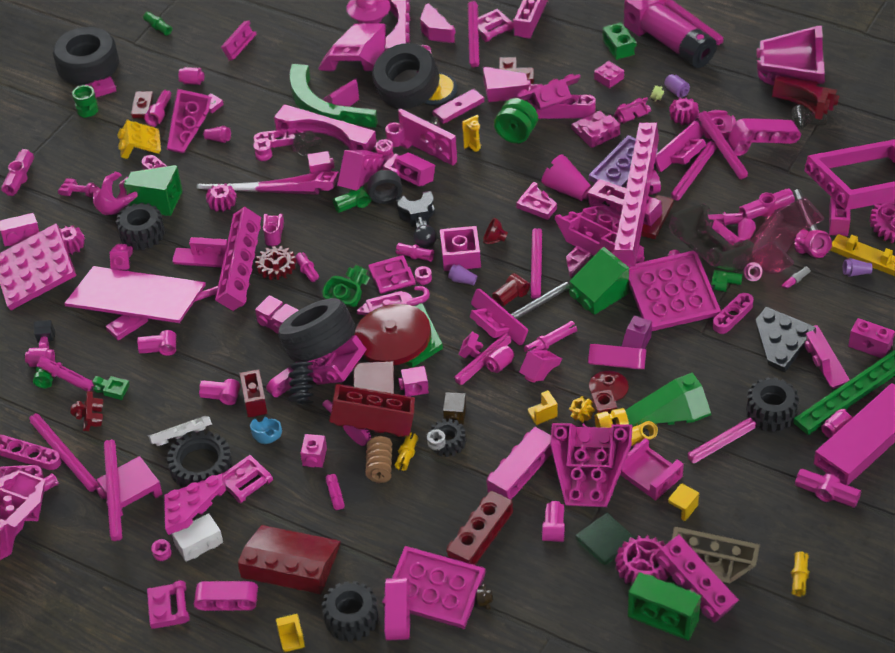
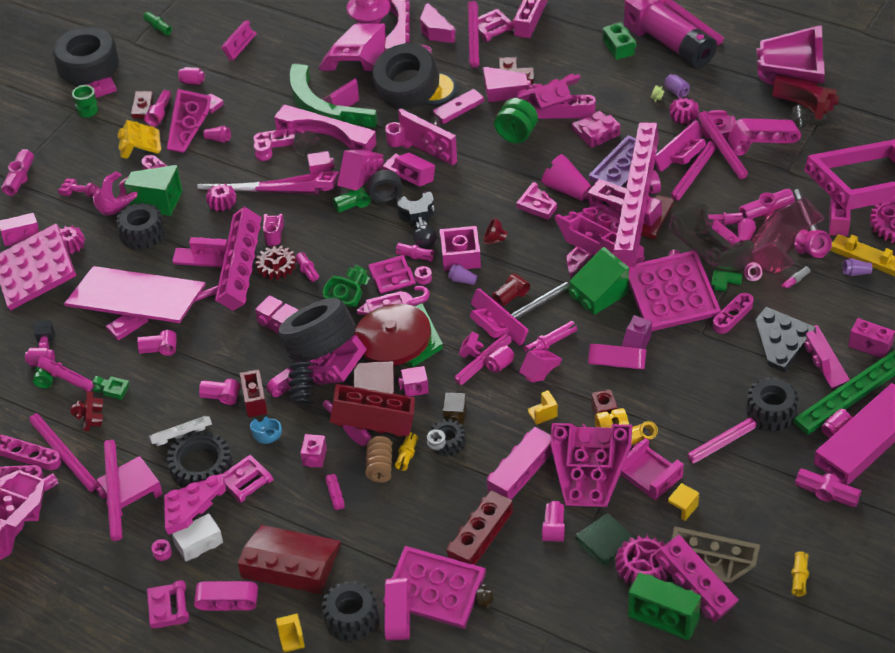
dark pink bracket [109,244,133,270] -> none
dark pink wheel [375,139,394,164] -> none
yellow hinge [462,115,481,152] -> none
dark pink axle [531,228,542,299] -> none
yellow gear [569,396,595,423] -> none
dark red dish [589,371,628,401] -> none
dark pink piece [594,61,624,88] -> none
dark pink hinge [614,97,651,123] -> none
green wedge [625,373,711,428] -> none

